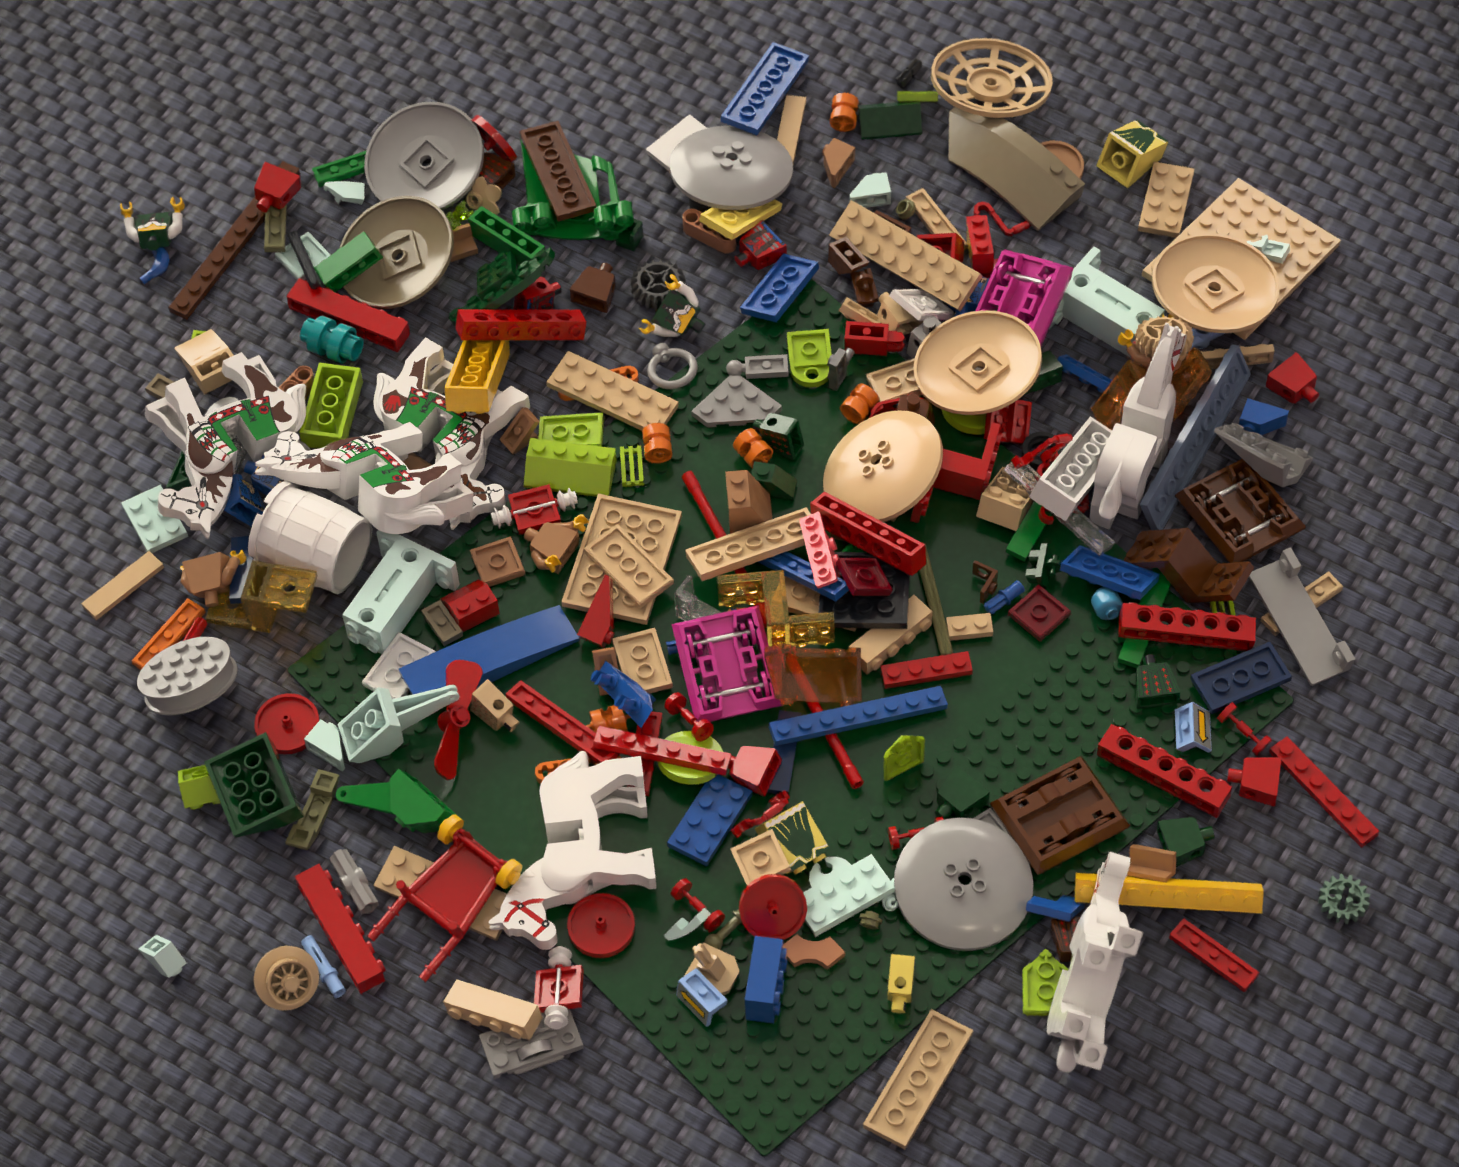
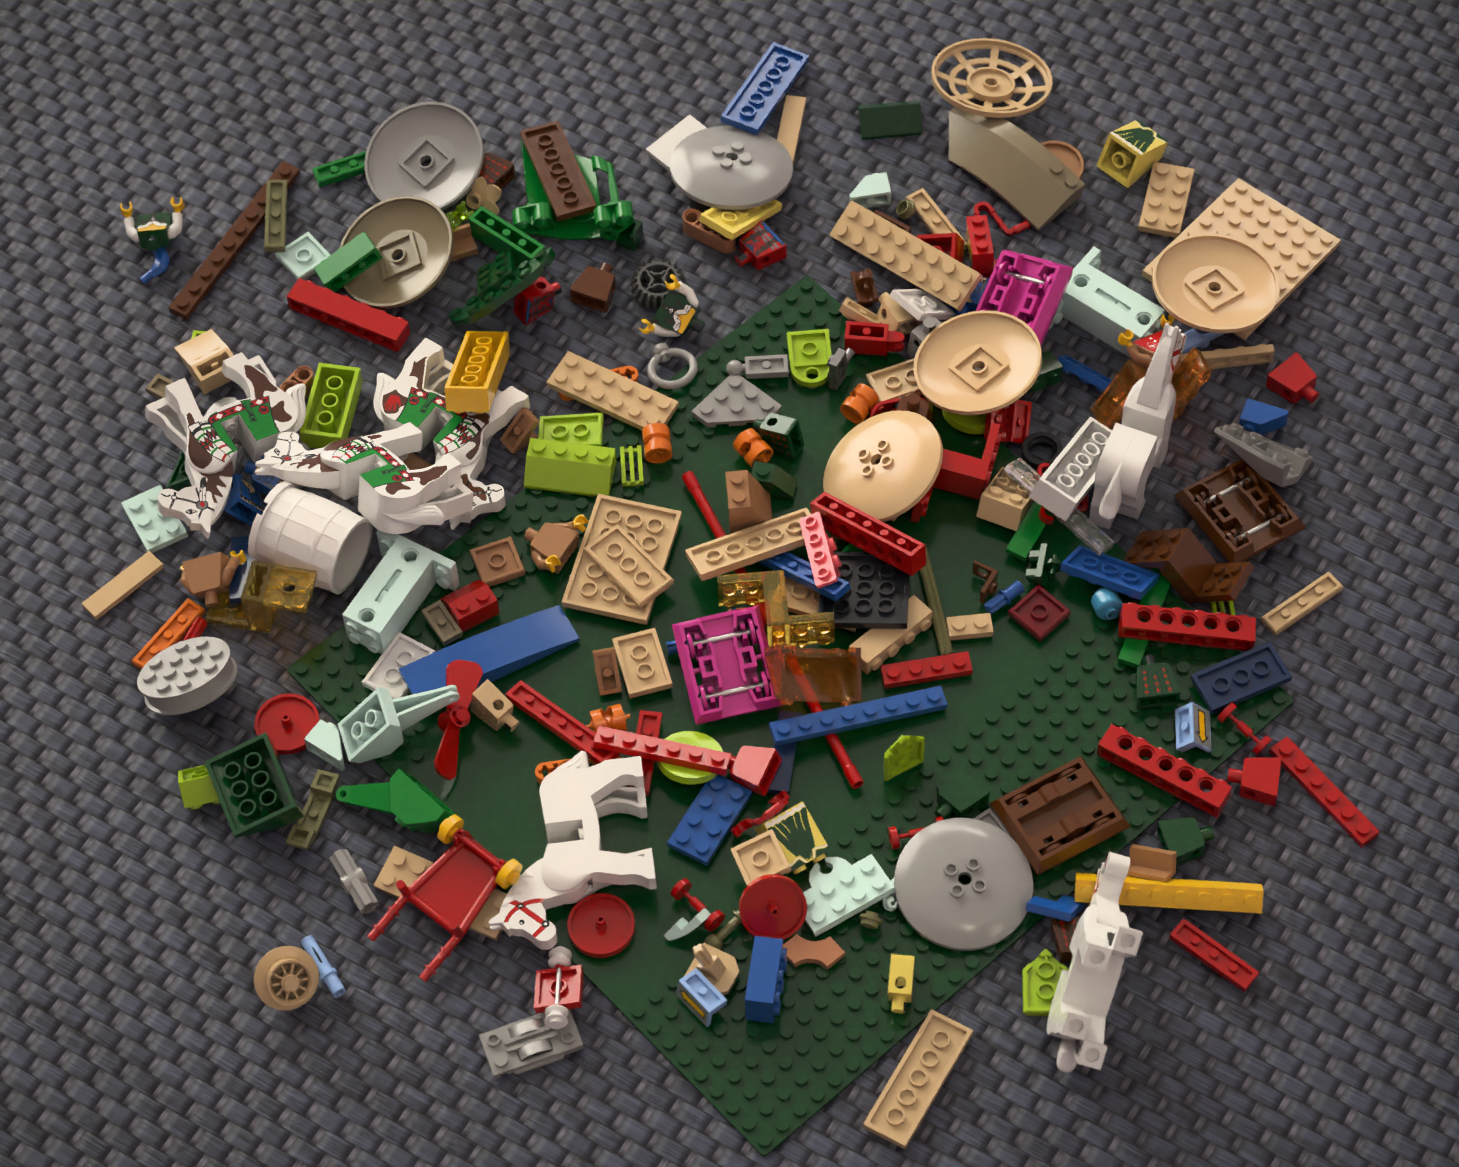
light aqua slope [138,935,187,978] -> none
red torso [254,162,301,212] -> none
black axle [287,230,321,289] -> none
red brick [295,864,386,994] -> none
teal piece [300,316,364,364] -> none
light aqua slope [323,181,364,204] -> none
tan brick [443,980,543,1040] -> none
red brick [456,309,587,340] -> none
red piece [471,115,517,163] -> none
red plate [491,484,578,535] -> none
red slope [577,574,614,649] -> none
blue connector [591,661,656,728] -> none
red wheel [664,692,714,742] -> none
clear panel [674,575,722,621] -> none
blue plate [740,254,820,322] -> none
medium nougat slope [822,138,855,188] -> none
reddish brown slope [828,237,869,275] -> none
orange wheel [830,93,859,132] -> none
dark red tile [836,558,893,596] -> none
black piece [896,58,922,88] -> none
lime tile [897,91,938,102] -> none
red piece [1011,434,1073,469] -> none
tan gear [1135,316,1194,359] -> none
sand blue plate [1139,344,1251,530] -> none
light aqua slope [1247,235,1290,264] -> none
light grey bracket [1249,547,1355,686] -> none
sand green gear [1318,874,1370,924] -> none

